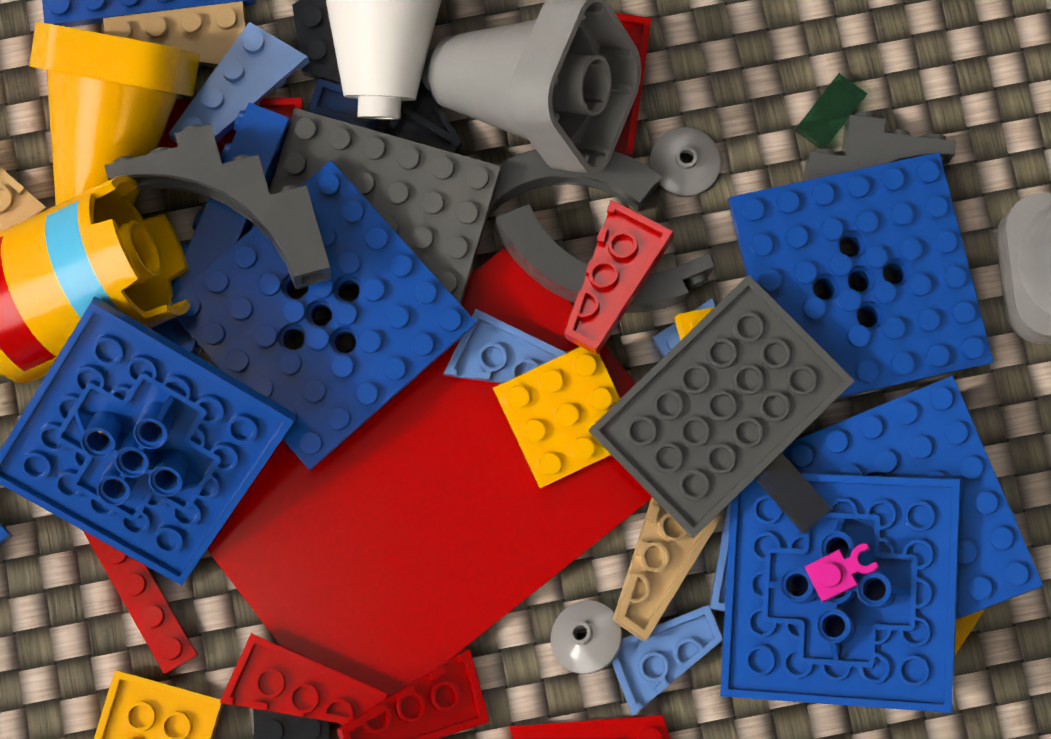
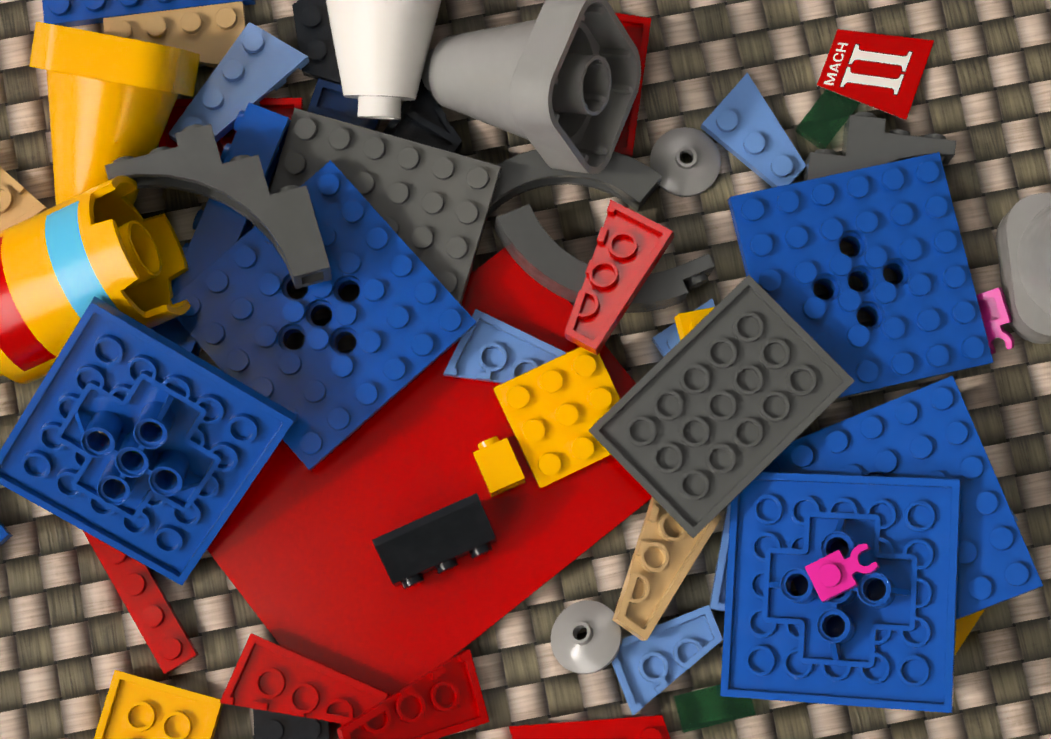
clear smoke tile [755,453,833,535] -> none
none -> black slope [372,493,497,589]
none -> yellow brick [473,436,525,497]
none -> clear green tile [673,684,756,733]
none -> medium blue wing [701,73,806,188]
none -> red sticker [817,29,934,120]
none -> dark pink plate [976,287,1014,354]

